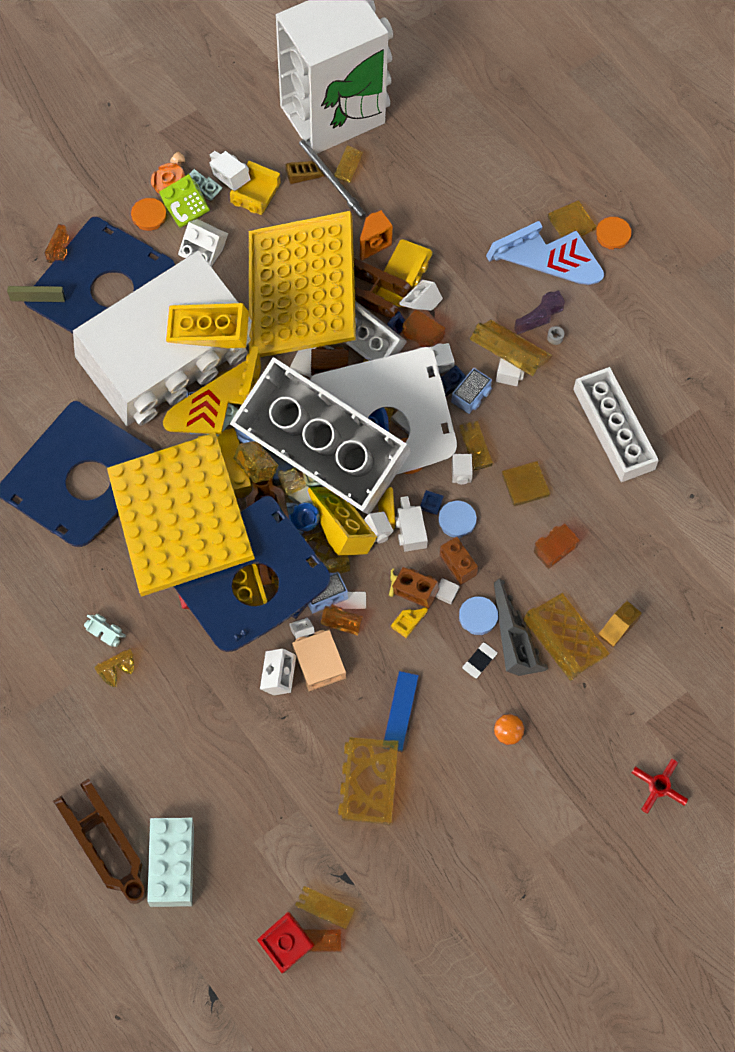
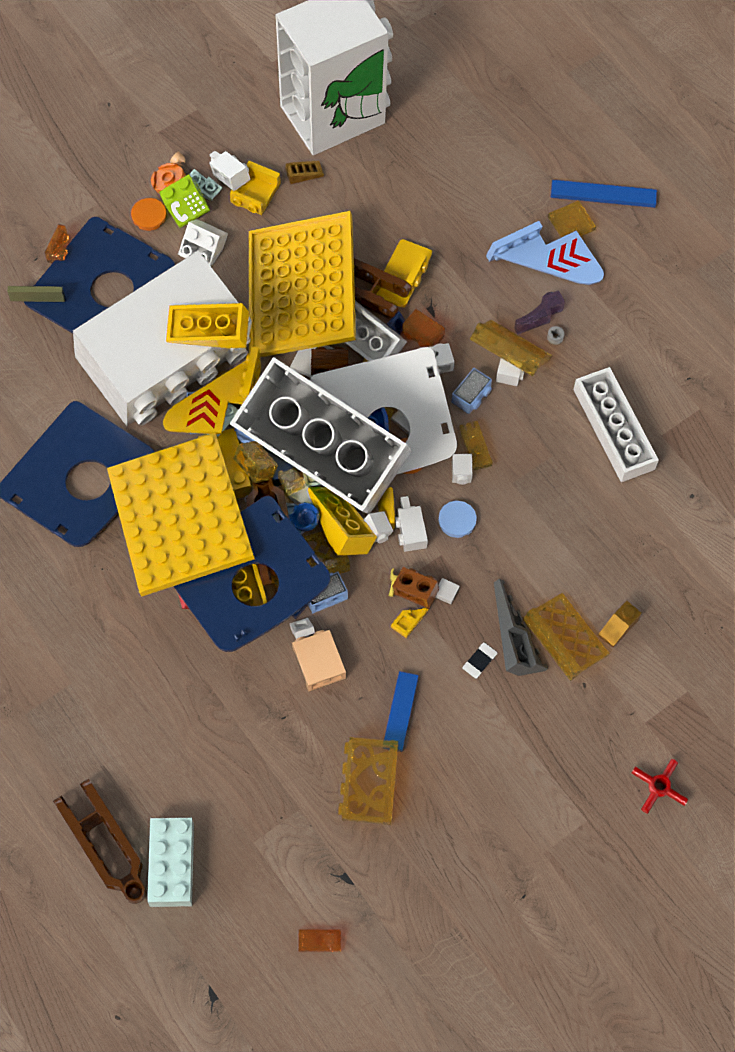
light aqua hinge [84,614,126,647] -> none
clear yellow tile [93,648,134,687] -> none
red tile [257,912,315,974] -> none
white brick [260,649,296,695] -> none
clear yellow hinge [295,886,355,930] -> none
flat silver bar [299,139,366,219] -> none
clear orange hinge [321,604,363,636] -> none
white sticker [331,592,366,609] -> none
clear yellow slope [334,145,363,183] -> none
orange slope [360,210,393,261] -> none
white slope [400,279,443,310] -> none
dark blue plate [420,490,444,515] -> none
dark orange brick [439,537,478,585] -> none
dark blue slope [440,365,466,397] -> none
light blue tile [459,597,498,635] -> none
orange hair [494,714,524,745] -> none
clear yellow tile [502,461,550,506] -> none
clear orange brick [533,523,580,569] -> none
orange tile [596,217,631,250] -> none
none -> blue tile [551,180,657,208]

